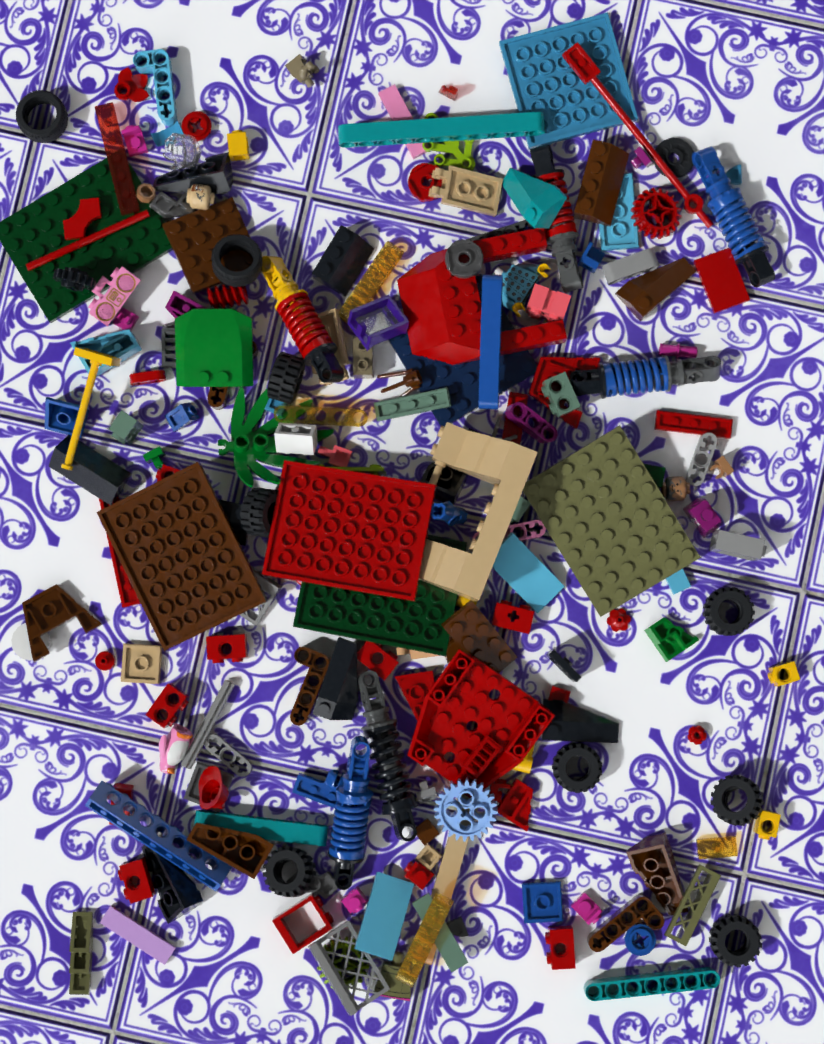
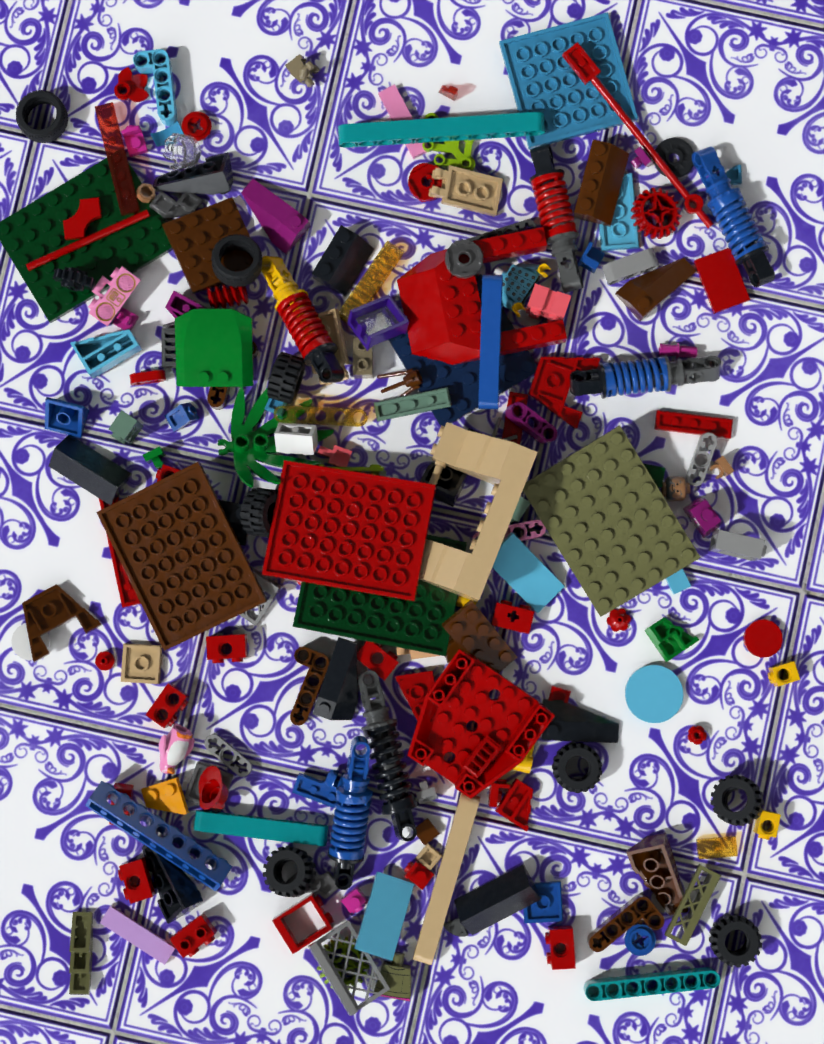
yellow tile [61,347,121,470] -> none
light grey axle [181,680,235,769] -> none
tan head [186,184,215,210] -> none
reddish brown wedge [186,822,274,879] -> none
yellow brick [227,130,250,161] -> none
clear yellow beam [395,892,454,988] -> none
sand green tile [412,893,468,973] -> none
blue piece [431,501,468,527] -> none
light blue gear [434,777,498,842] -> none
teal wedge [502,168,567,229] -> none
sand green brick [541,372,581,418] -> none
black plate [546,649,582,682] -> none
dark pink bracket [570,892,602,925] -> none
black tyre [703,587,755,636] -> none
none -> light orange wing [141,777,189,815]
none -> red brick [170,912,217,958]
none -> magenta wedge [241,179,311,255]
none -> black slope [454,863,542,935]
none -> medium azure tile [625,665,683,723]
none -> red tile [743,619,783,658]

